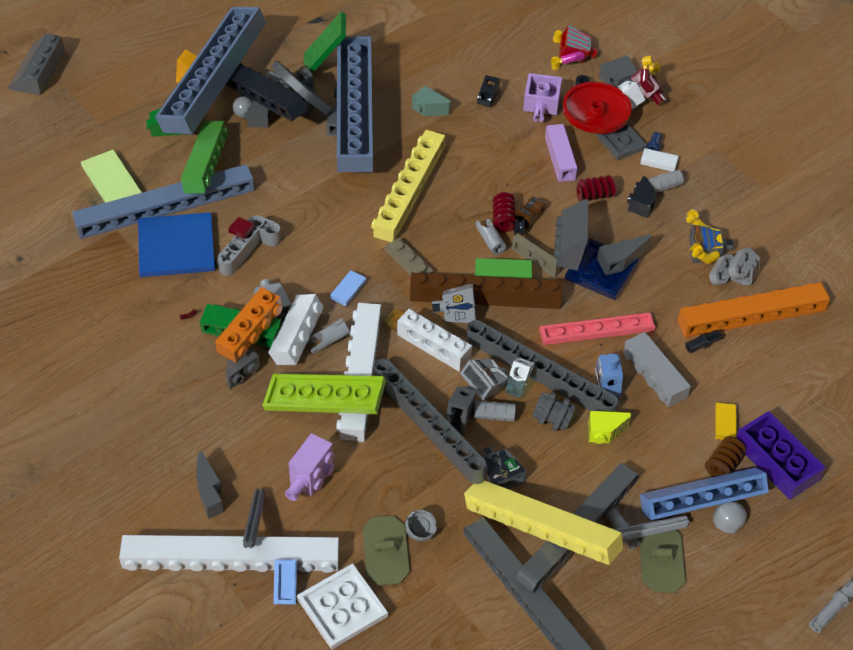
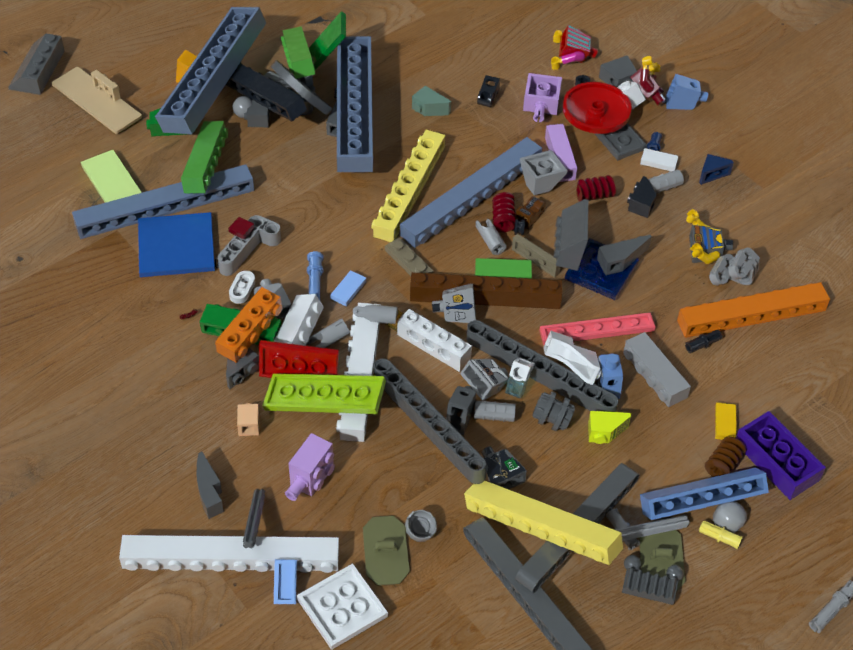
none -> tan bracket [52,67,142,134]
none -> white plate [229,271,255,304]
none -> light nougat brick [237,403,259,436]
none -> red tile [259,340,339,378]
none -> bright green brick [281,26,315,78]
none -> medium blue pin [307,251,324,300]
none -> light grey piece [353,304,398,324]
none -> sand blue brick [400,137,542,248]
none -> light grey slope [520,150,567,195]
none -> white arch [544,331,601,385]
none -> dark grey gear [622,555,684,605]
none -> medium blue torso [665,74,708,110]
none -> dark blue slope [699,154,734,185]
none -> light yellow axle [699,521,742,549]

